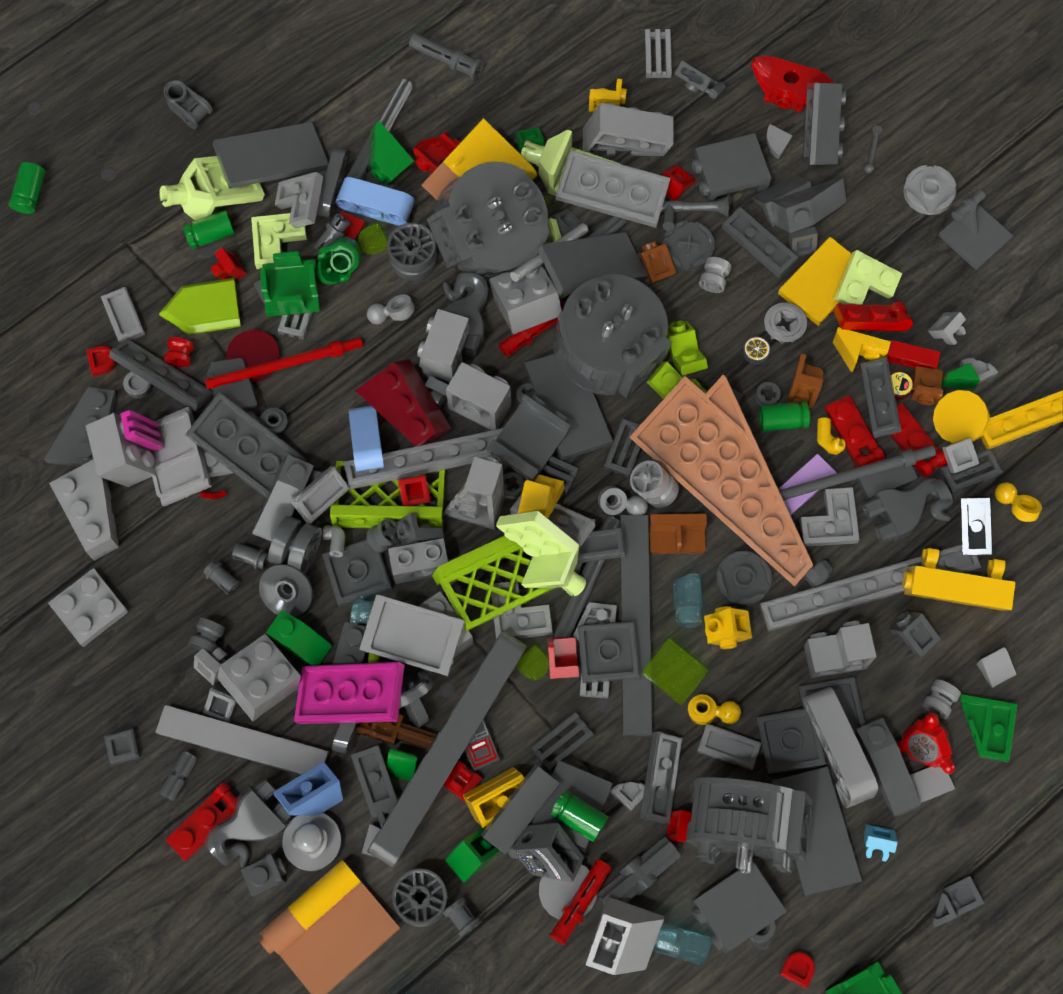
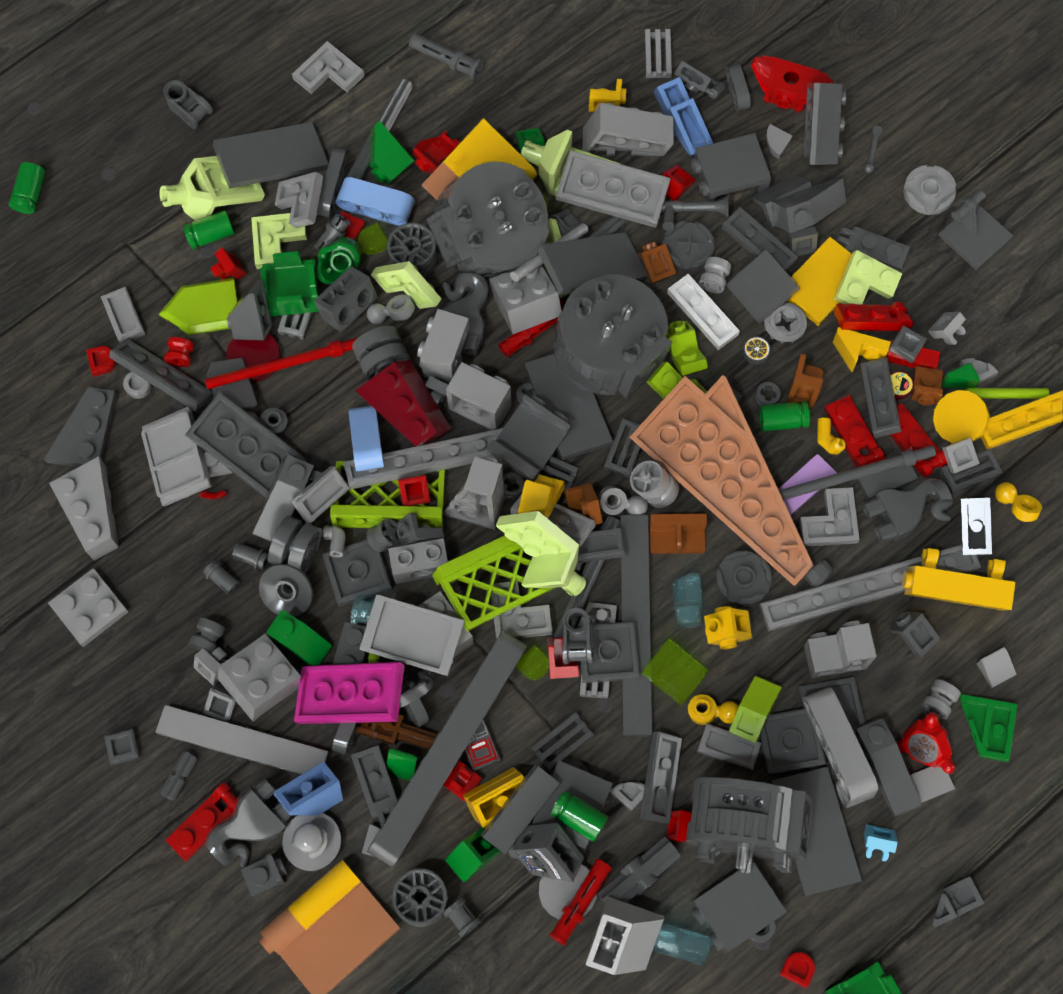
light grey brick [86,413,156,487] -> none
dark pink tile [120,410,164,452] -> none
none -> dark grey slope [227,280,272,340]
none -> light grey plate [292,41,365,94]
none -> dark grey brick [314,266,378,332]
none -> dark grey wheel [352,326,410,380]
none -> yellowish green plate [371,261,442,309]
none -> dark grey piece [562,608,594,664]
none -> dark orange bracket [565,483,603,525]
none -> medium blue slope [653,77,713,156]
none -> white plate [667,274,740,350]
none -> dark grey beam [725,64,751,111]
none -> dark grey tile [726,250,800,324]
none -> lime slope [729,676,782,743]
none -> dark grey hinge [836,227,910,272]
none -> dark grey tile [889,326,927,363]
none -> lime bar [966,388,1049,399]

